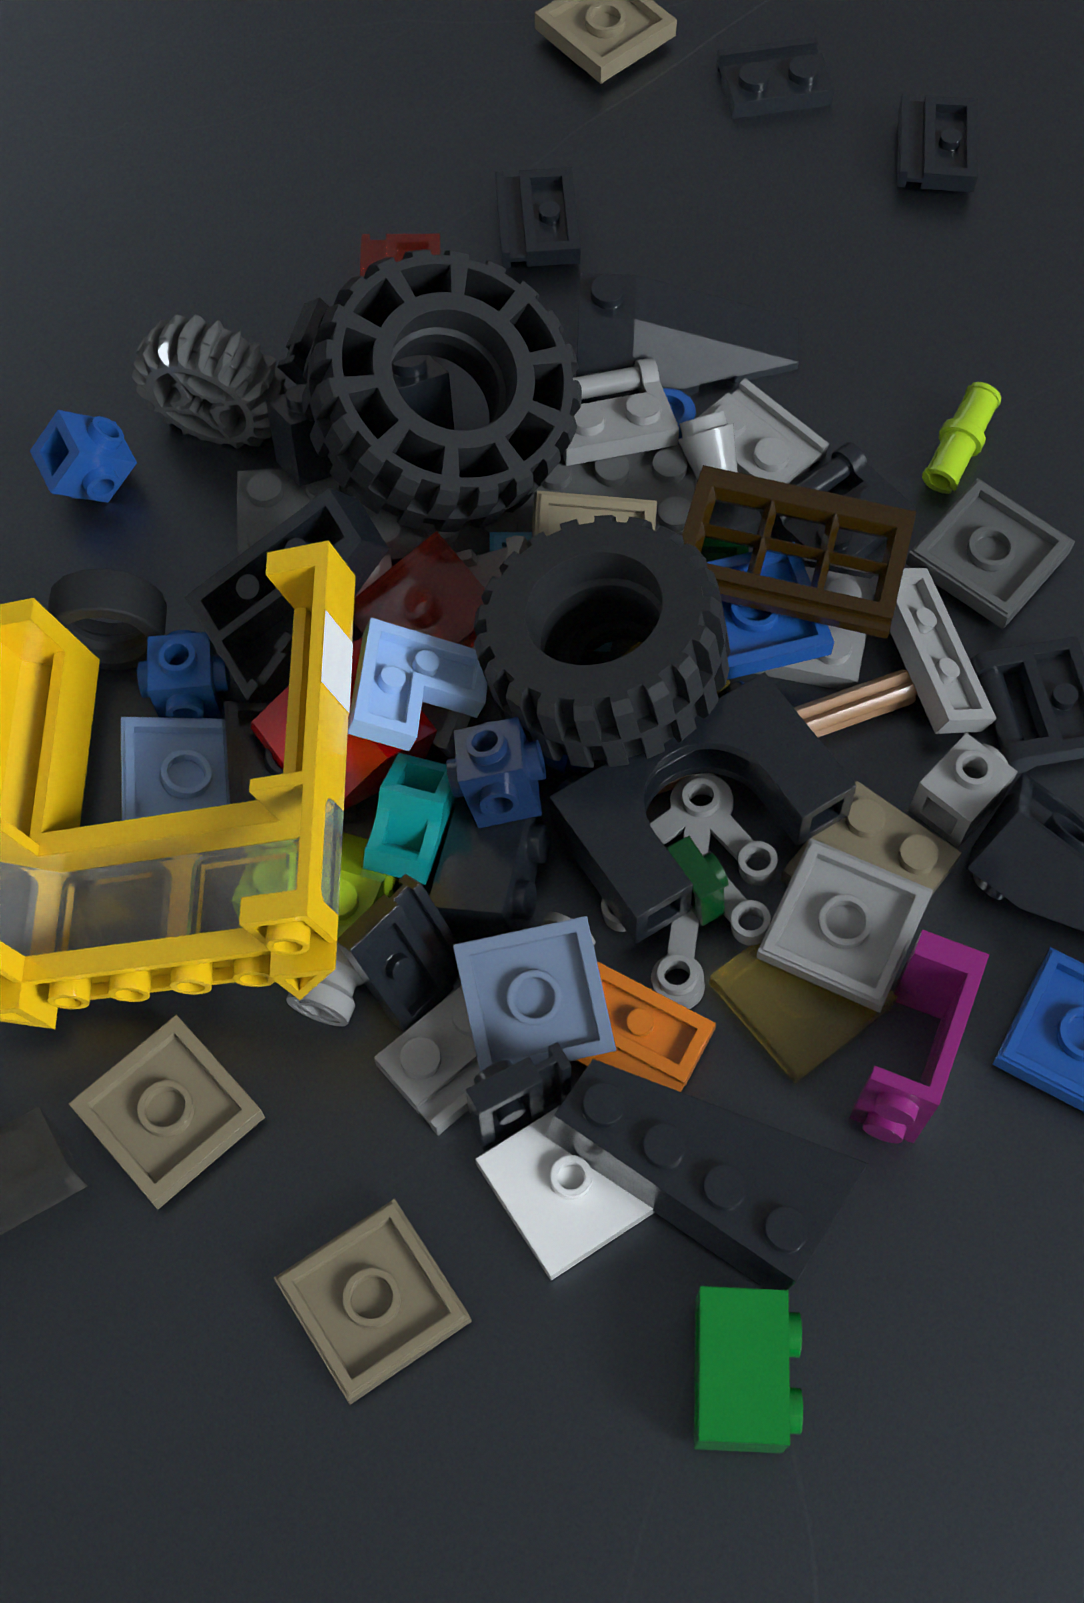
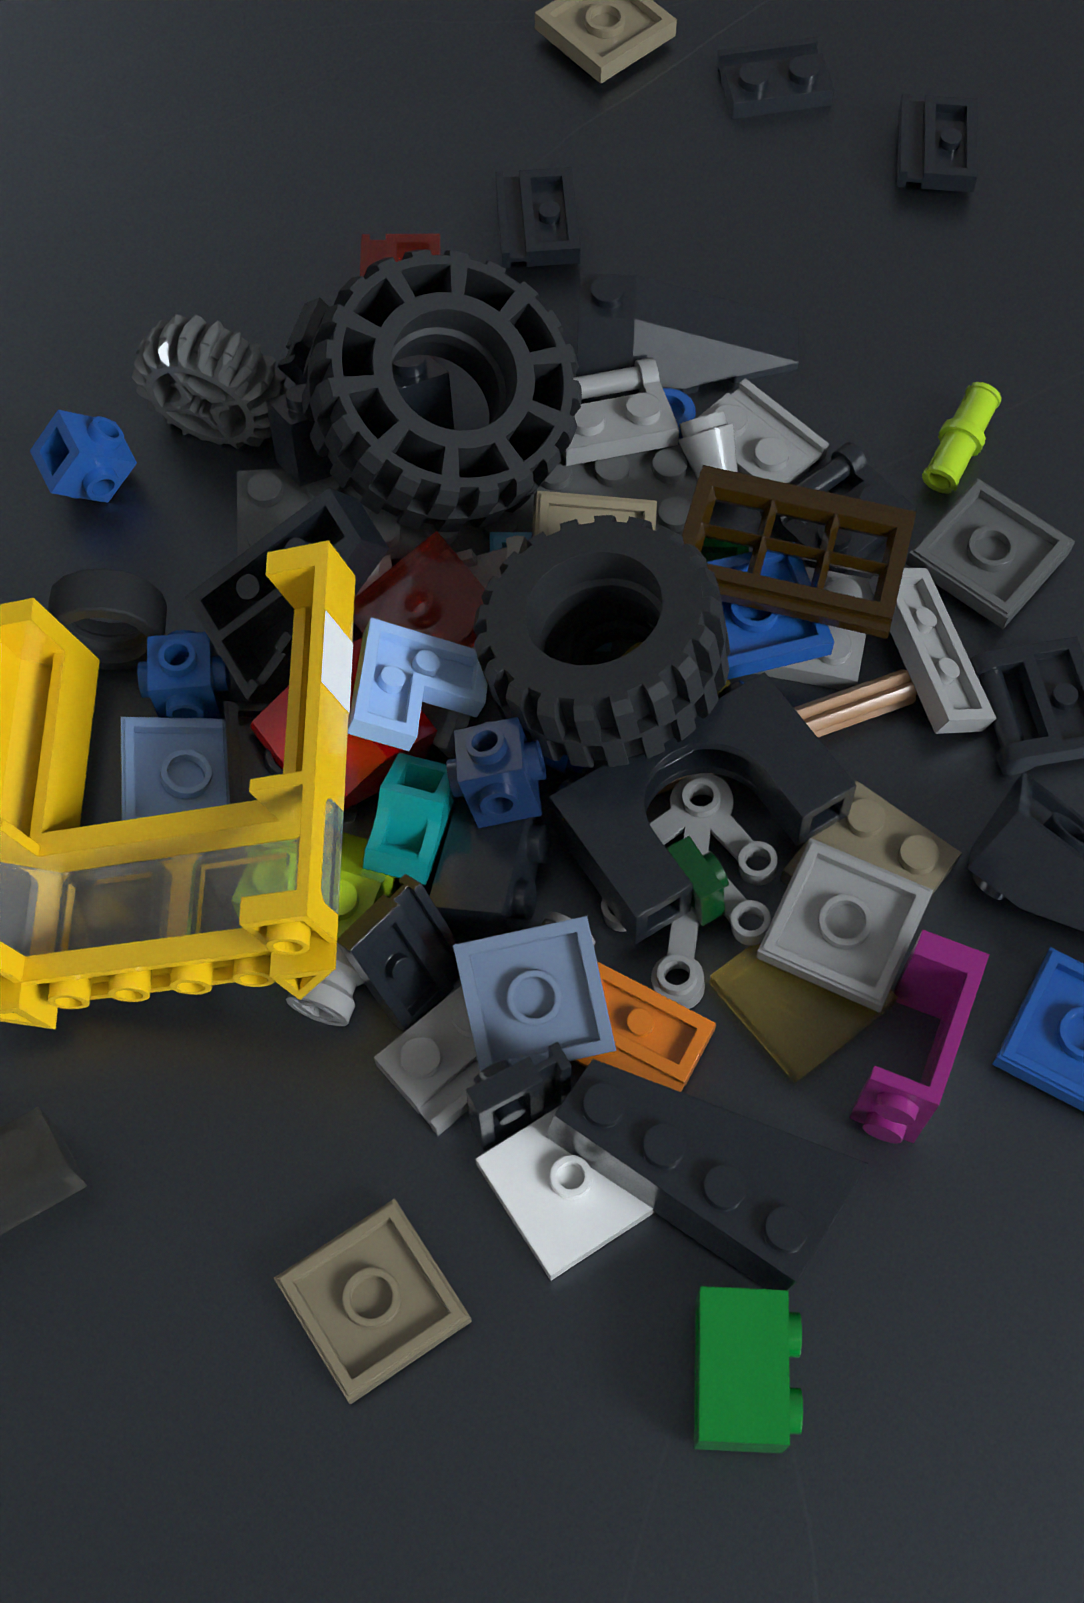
dark tan plate [68,1014,265,1209] -> none
light grey brick [908,733,1018,849] -> none

